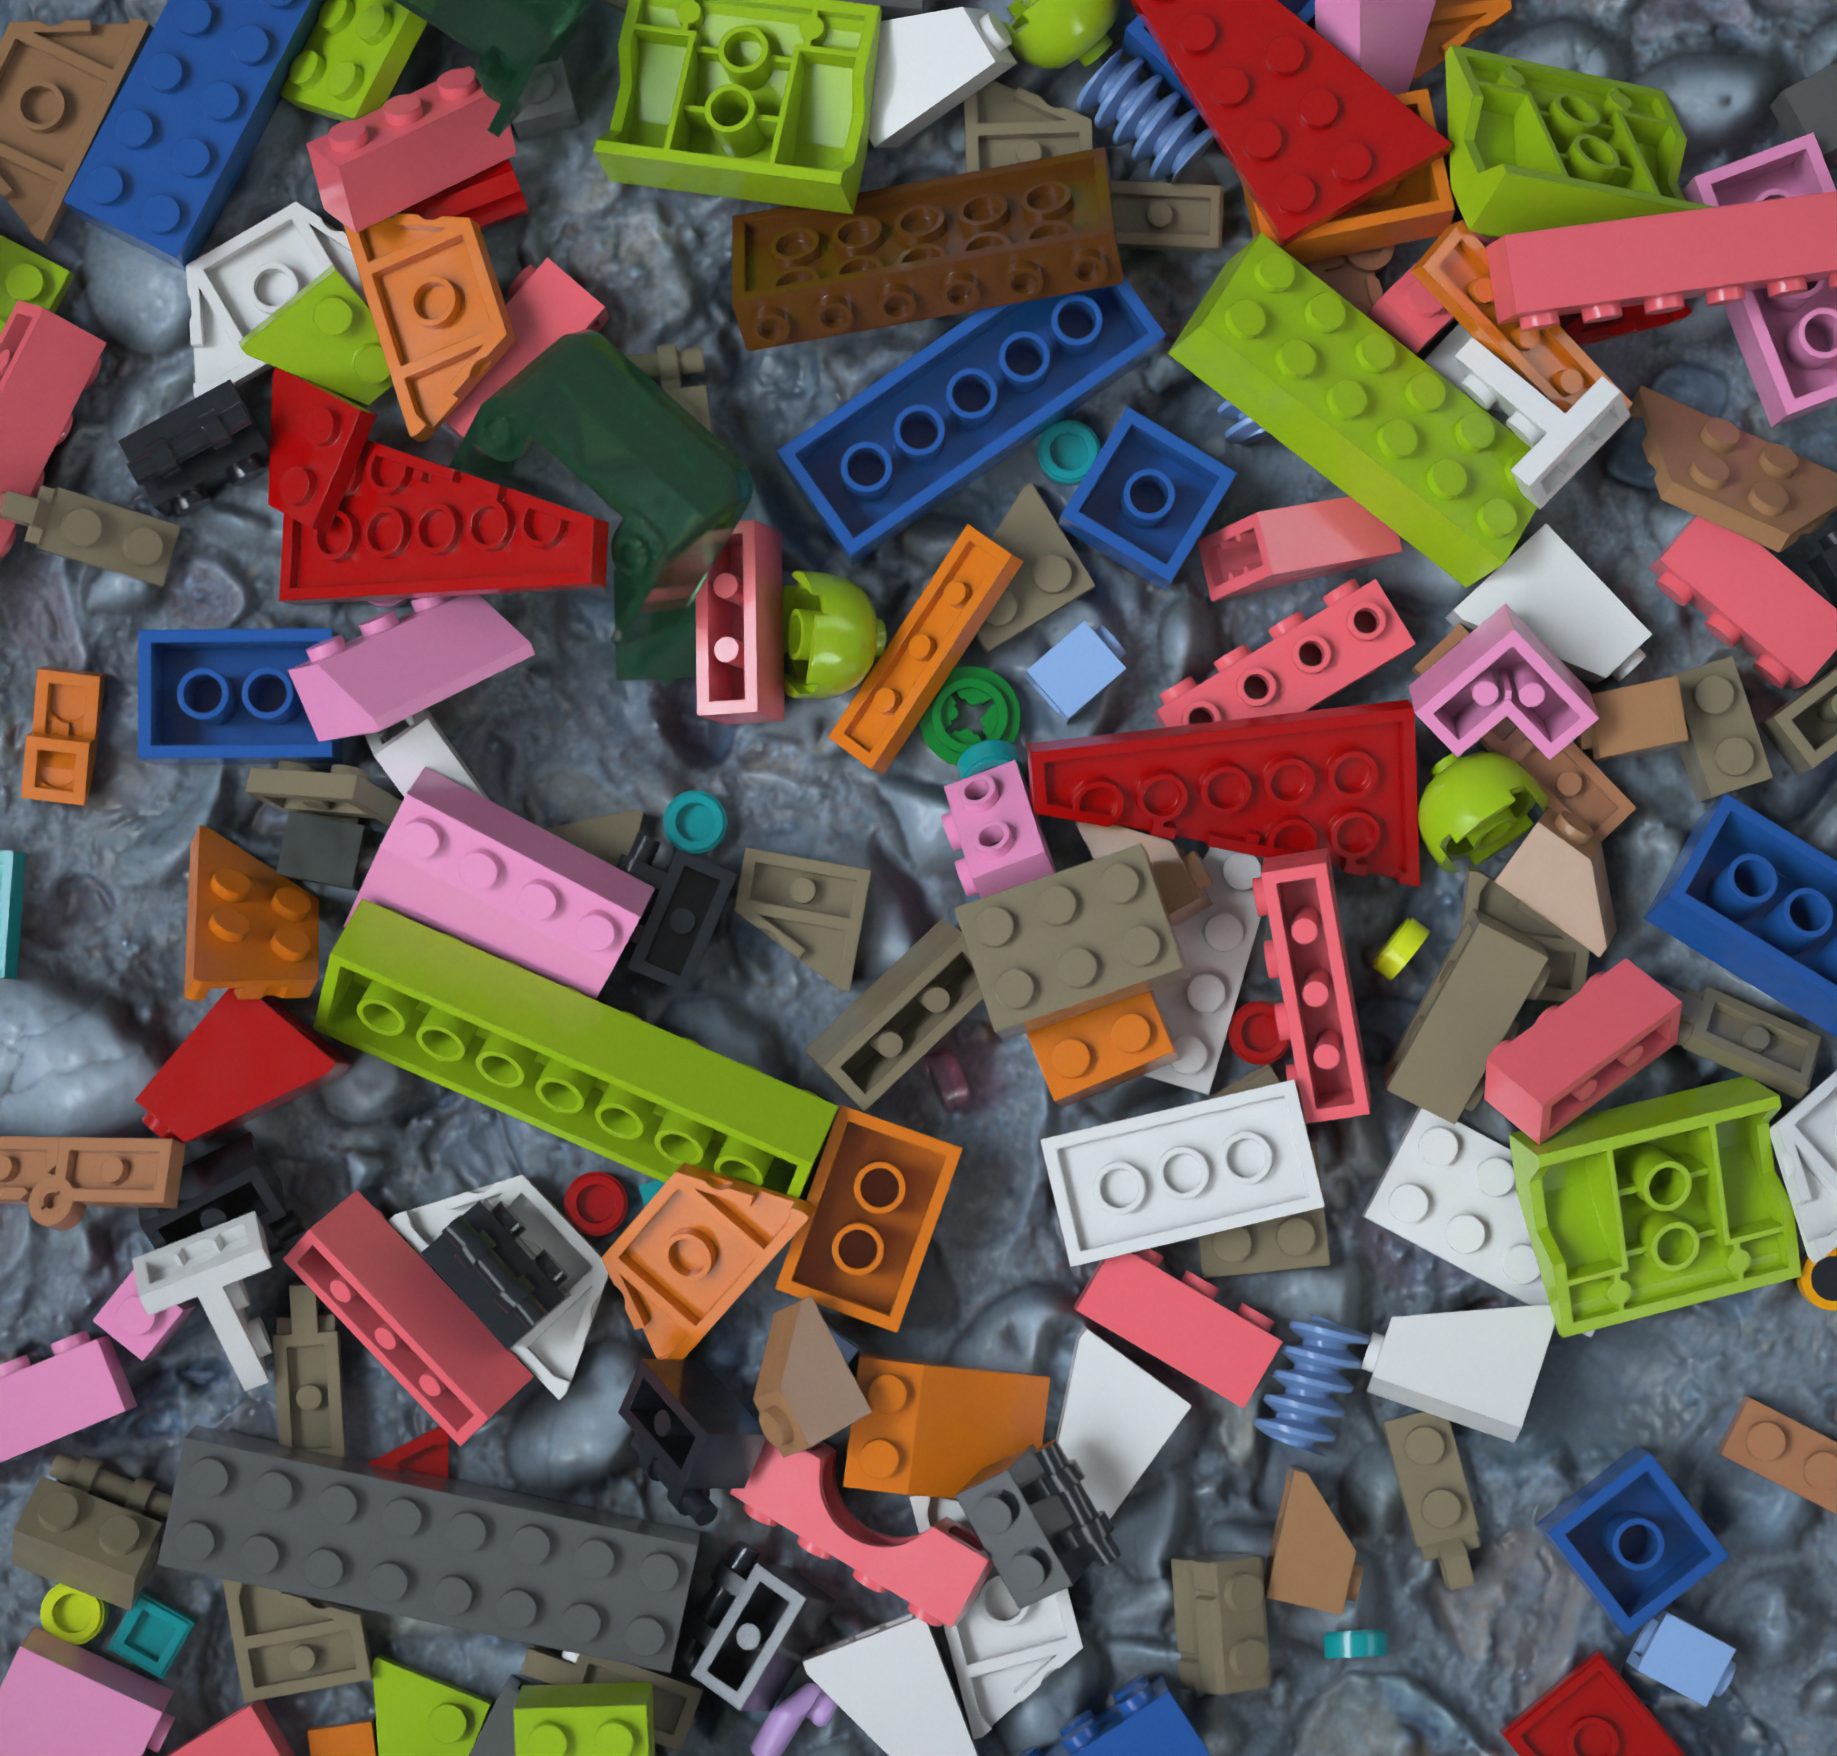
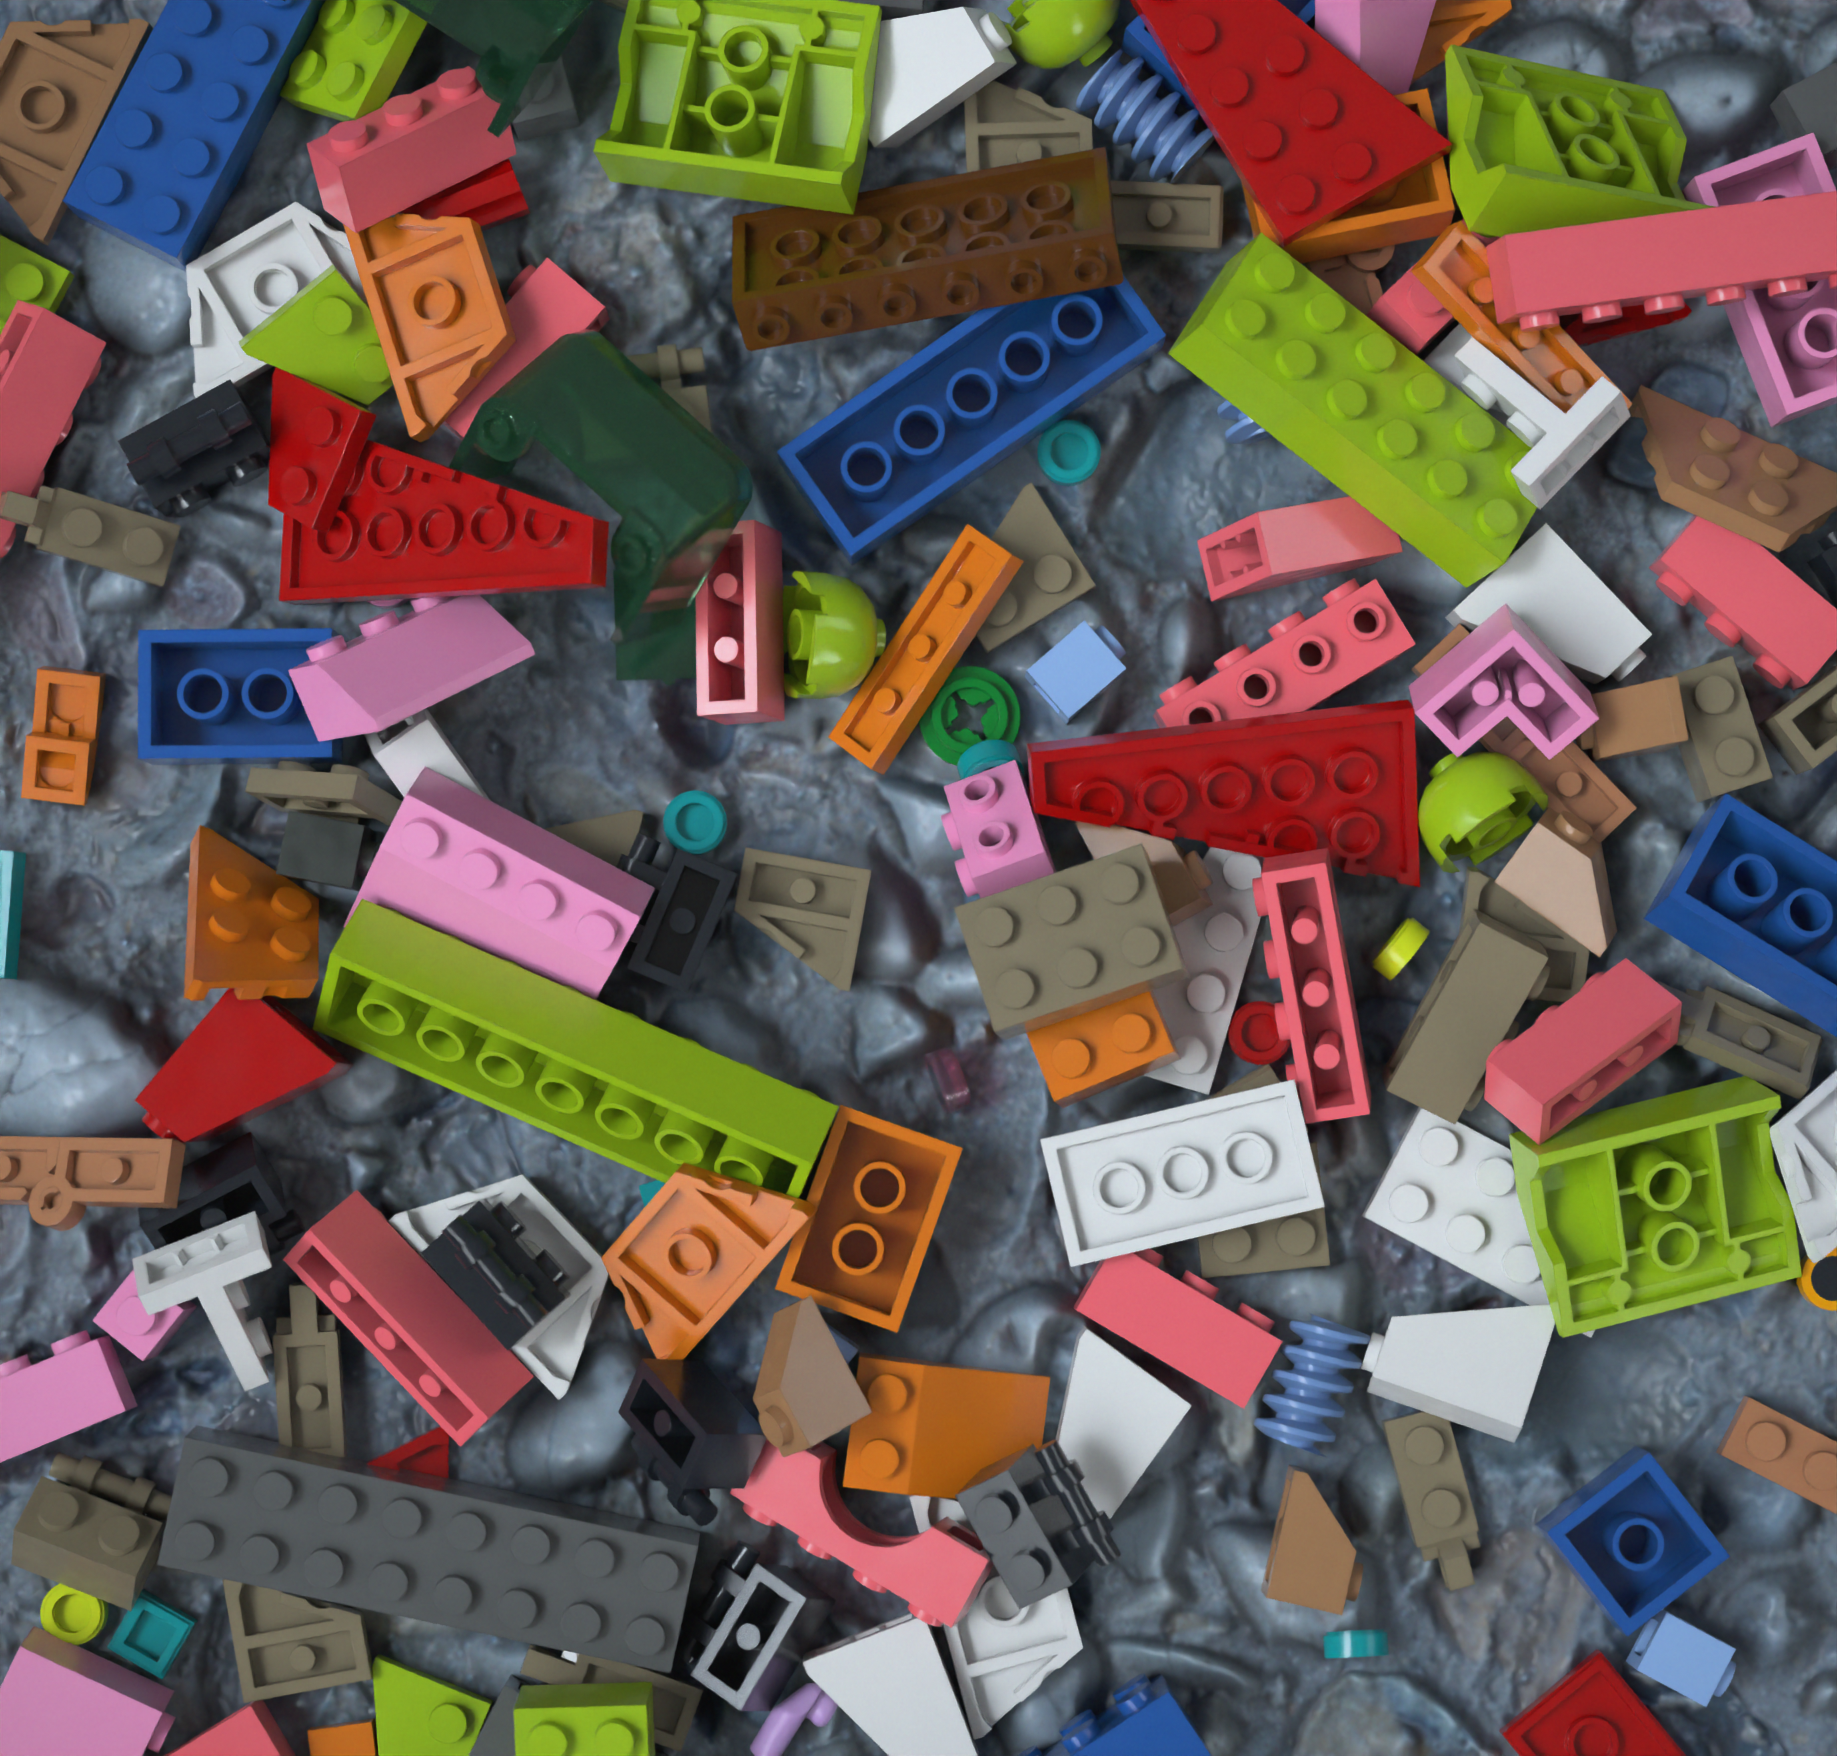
red tile [564,1171,629,1236] -> none
dark tan brick [803,919,983,1112] -> none
blue brick [1058,406,1237,592] -> none
dark tan brick [1171,1551,1272,1695] -> none

